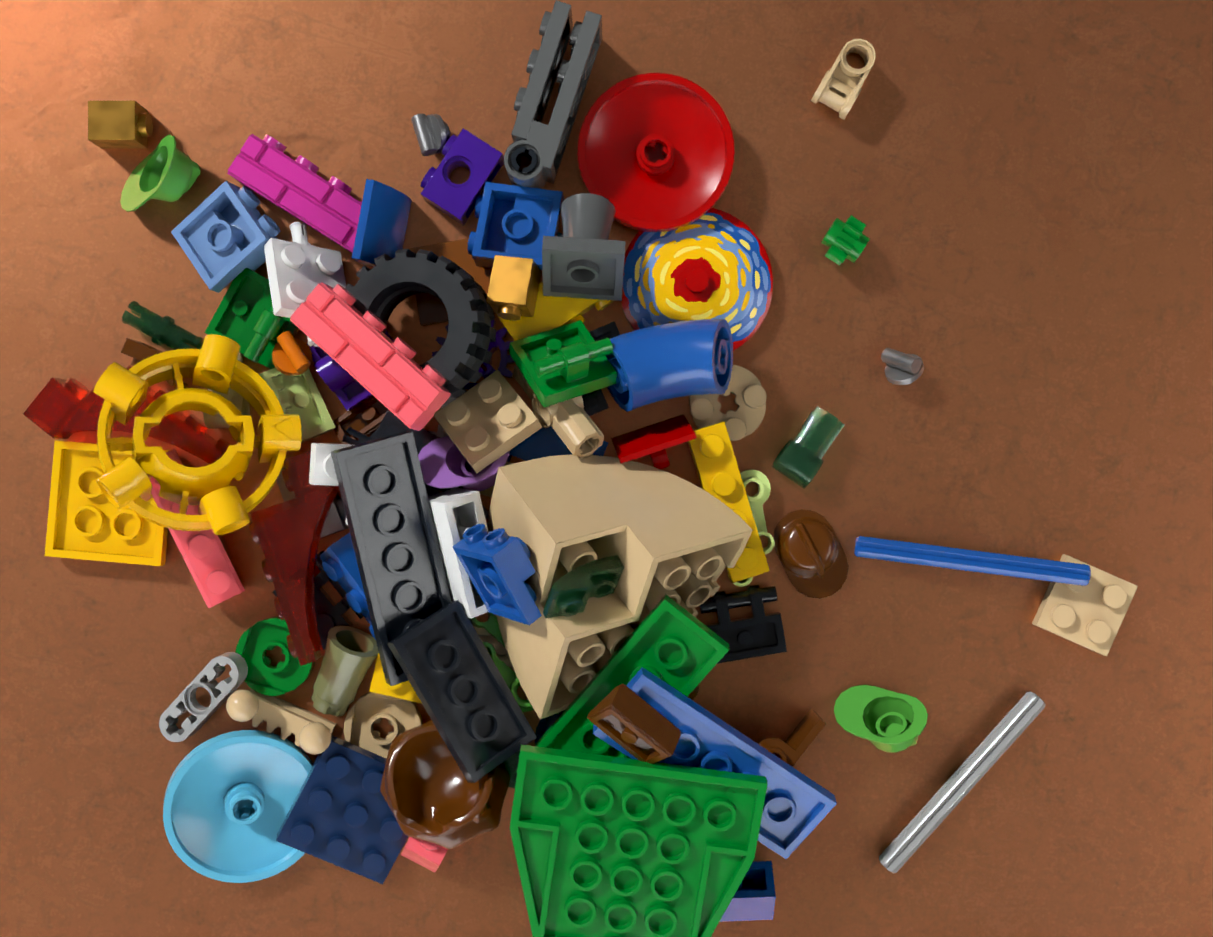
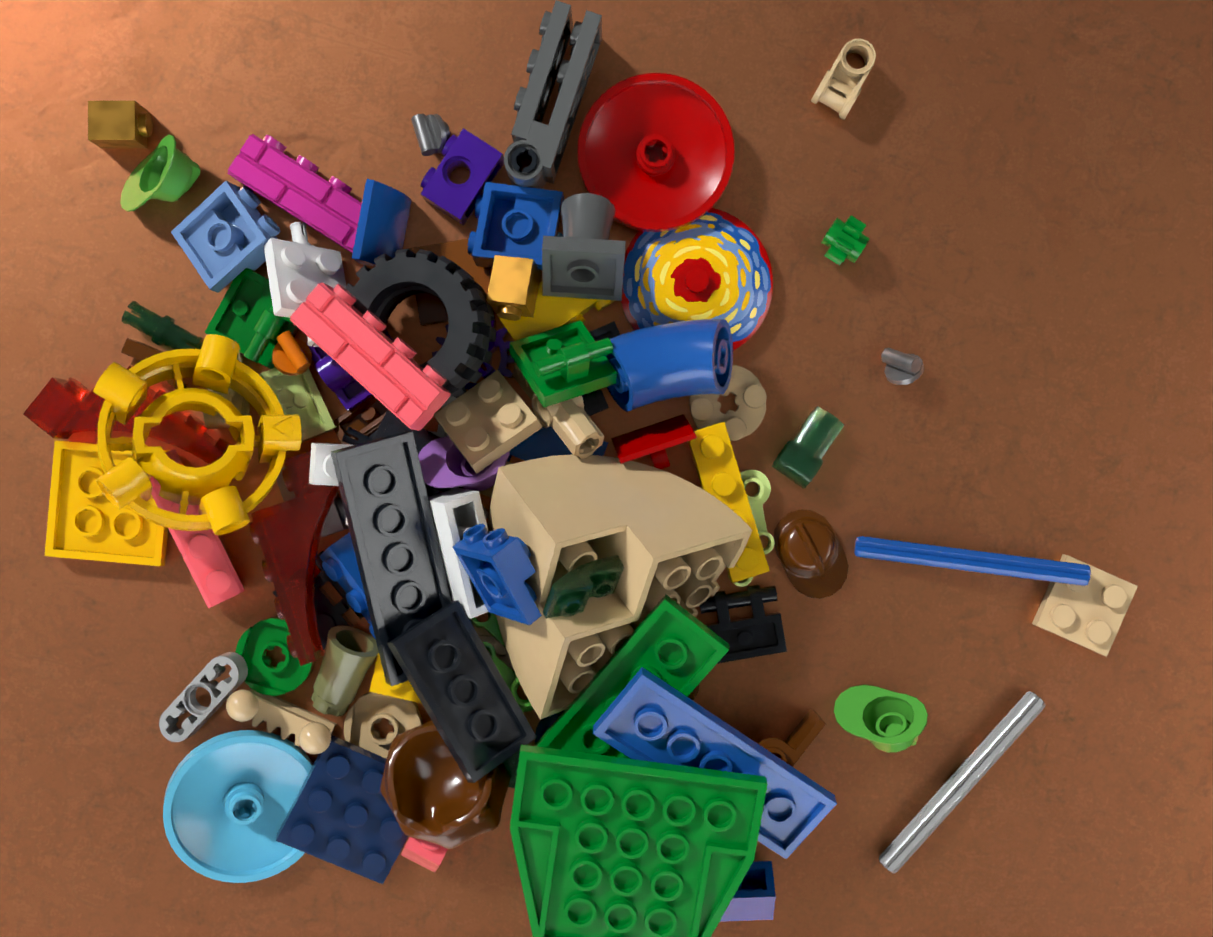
reddish brown slope [587,684,681,764] -> none

